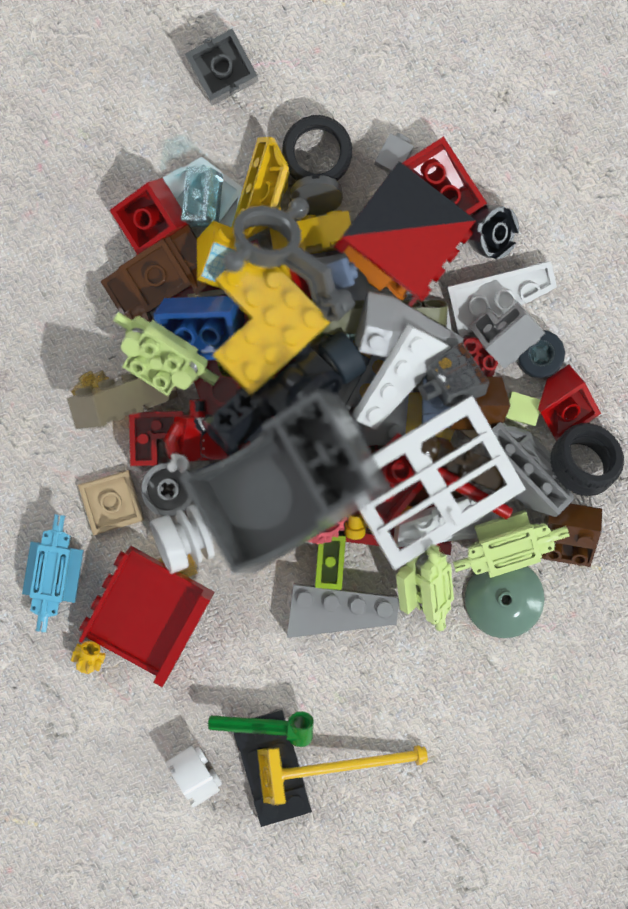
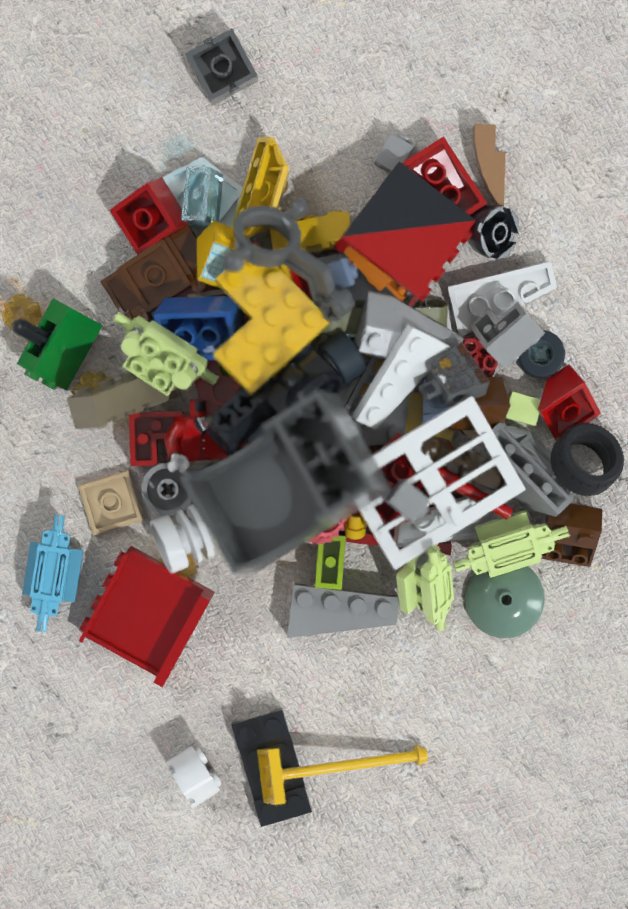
yellow gear [71,641,106,674] -> none
green axle [208,711,314,747] -> none
black tyre [282,115,352,181] -> none
dark grey tile [289,175,343,215] -> none
none -> clear yellow brick [1,294,42,330]
none -> green piece [12,298,103,391]
none -> light grey brick [384,479,431,522]
none -> medium nougat slope [473,124,506,206]

